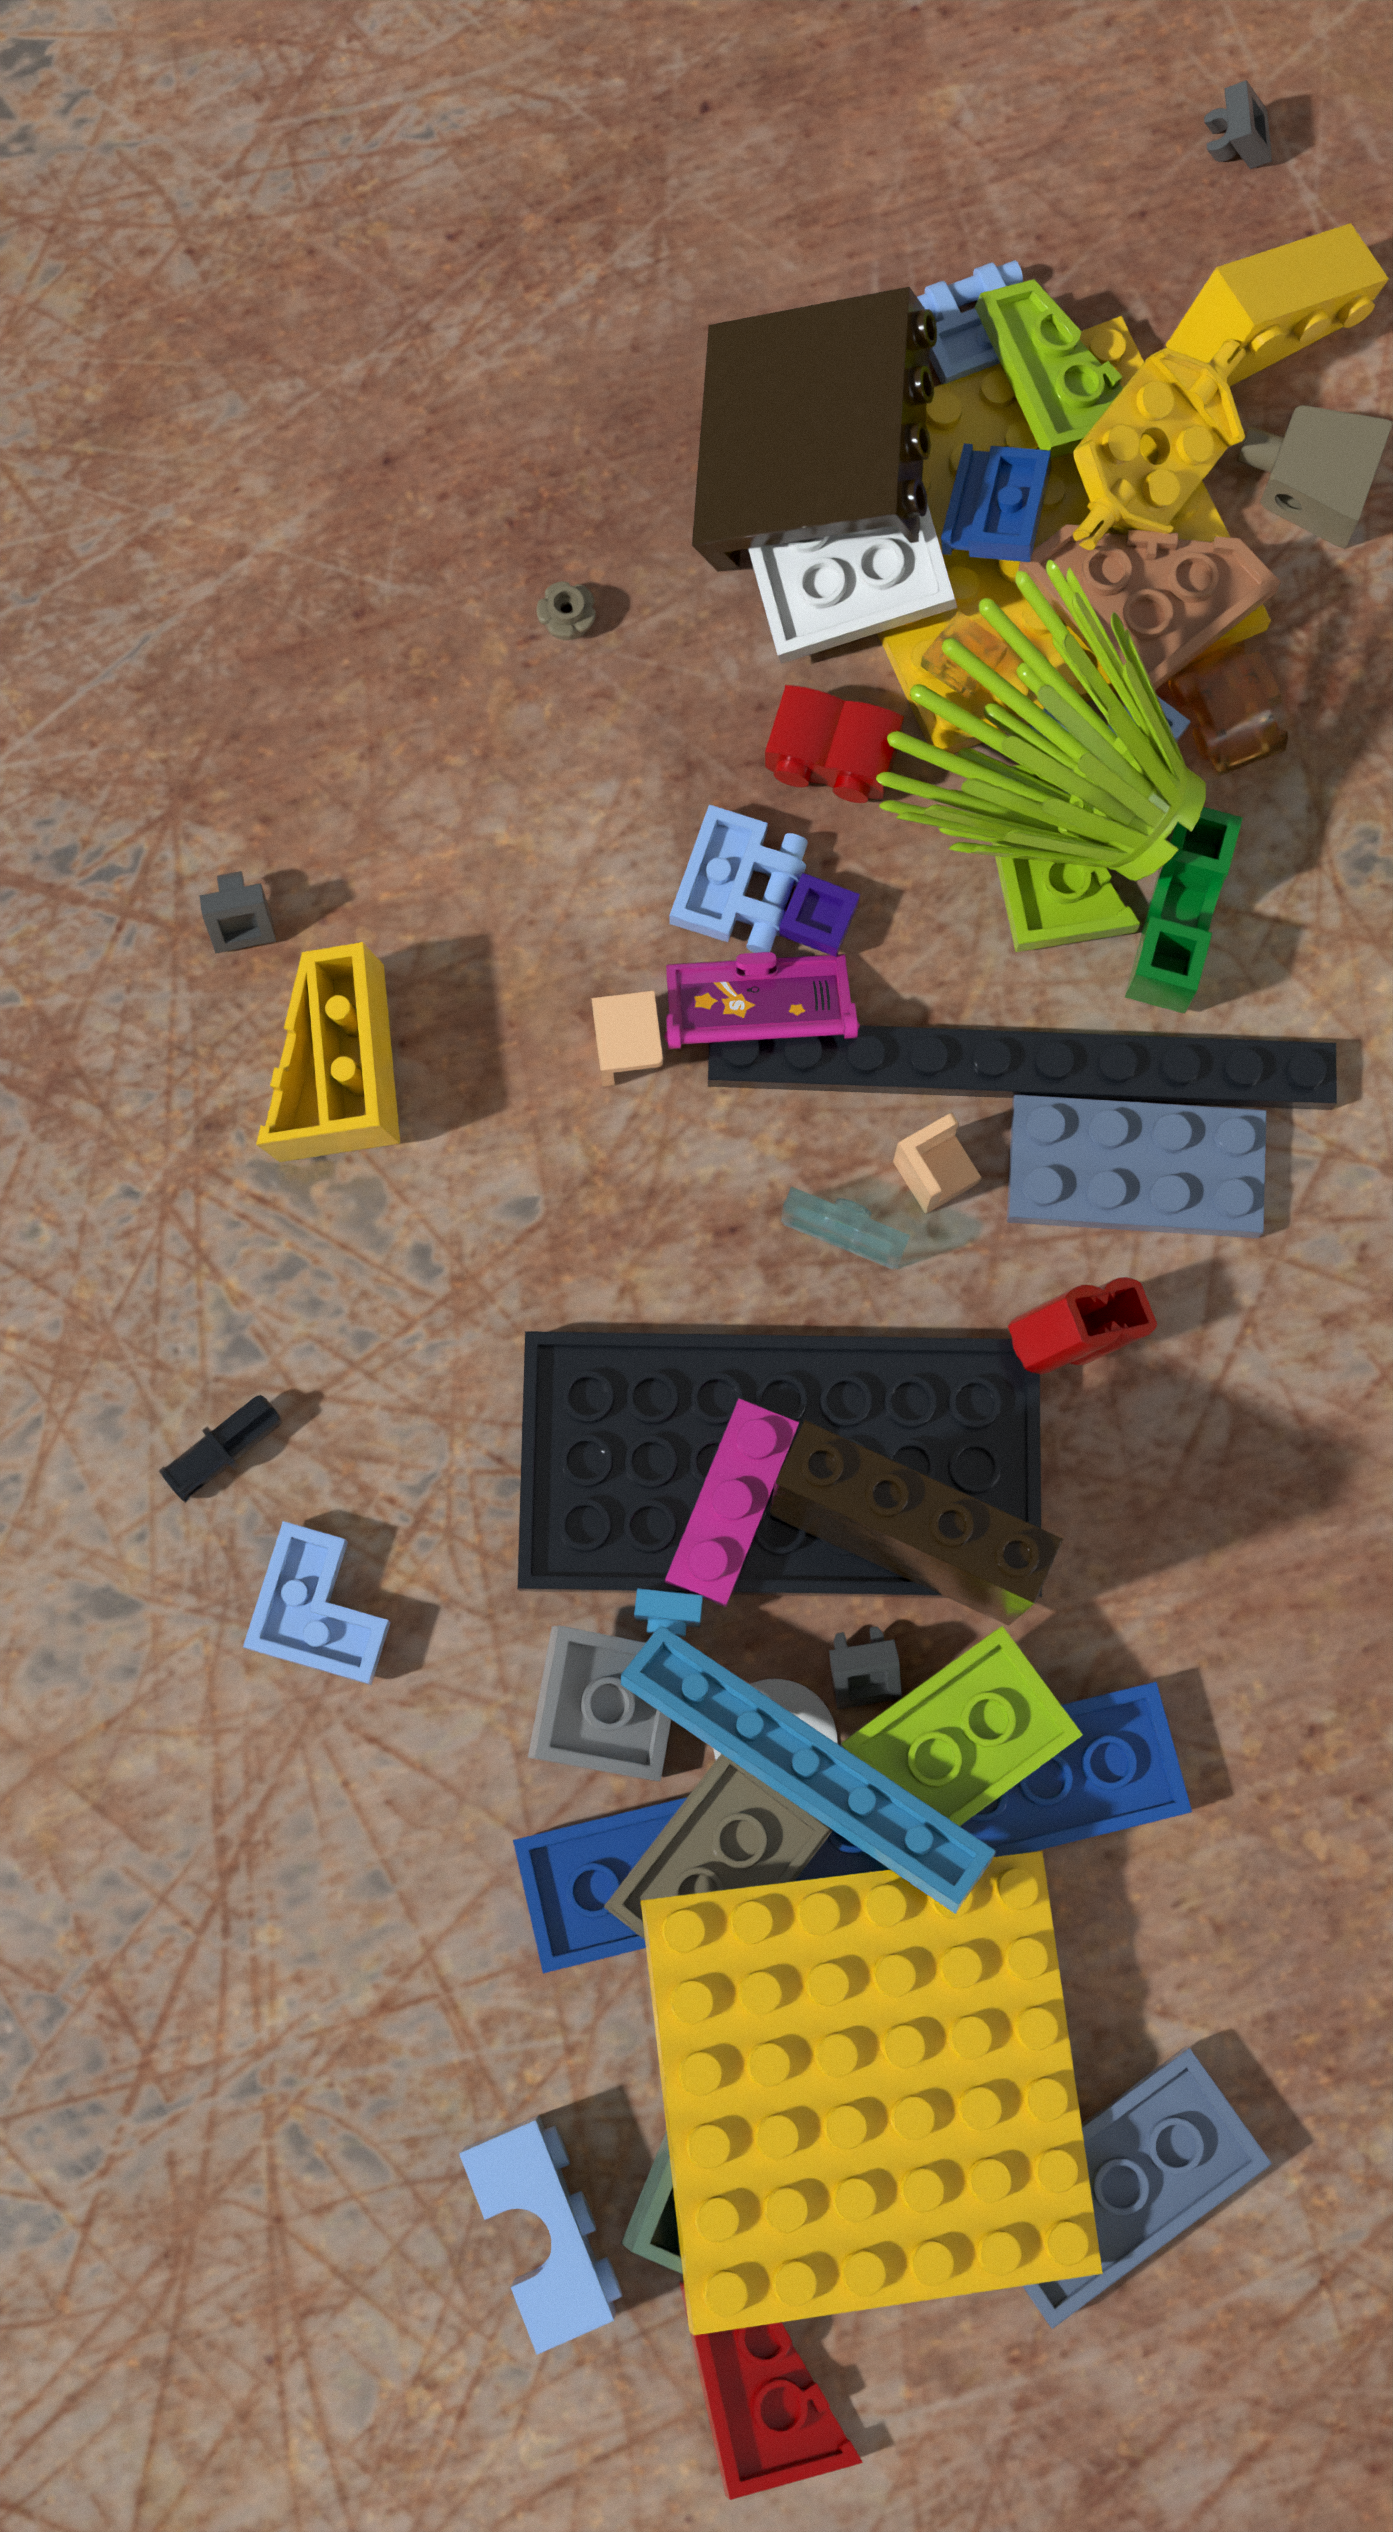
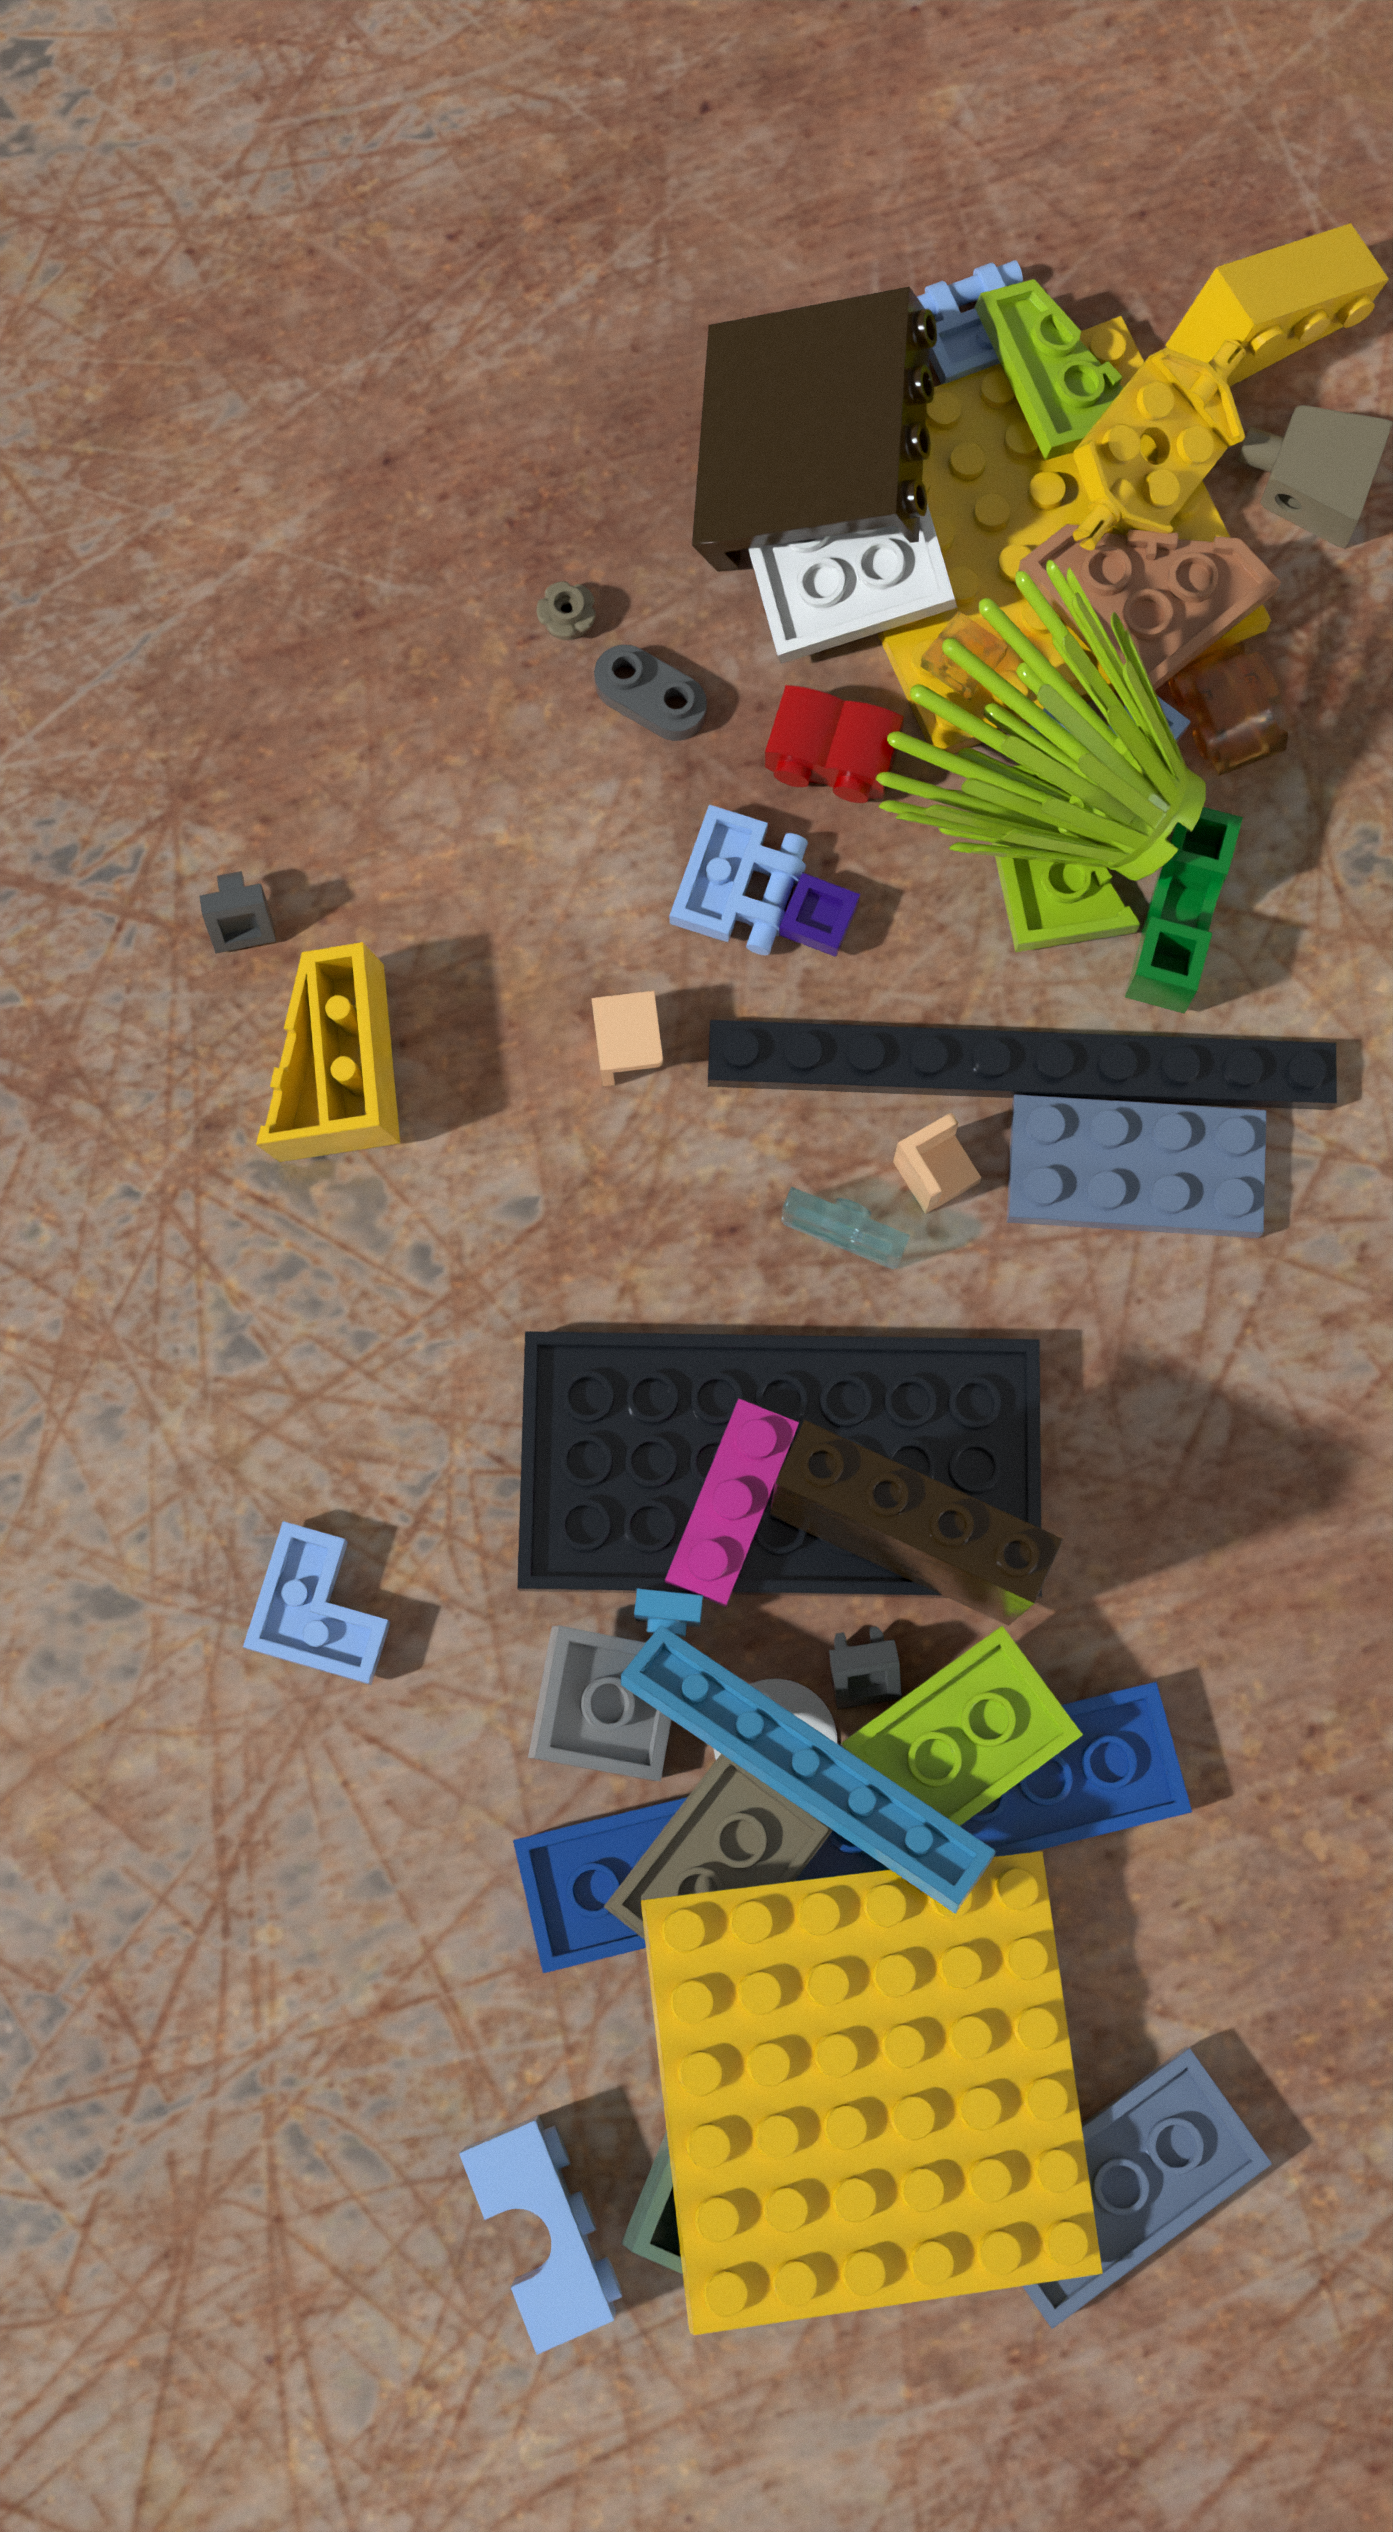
black axle [159,1395,282,1503] -> none
door [664,952,860,1049] -> none
red wing [679,2281,863,2500] -> none
blue plate [941,443,1052,562] -> none
red brick [1008,1277,1158,1374] -> none
dark grey tile [1204,80,1272,169] -> none
none -> dark grey plate [594,645,707,741]

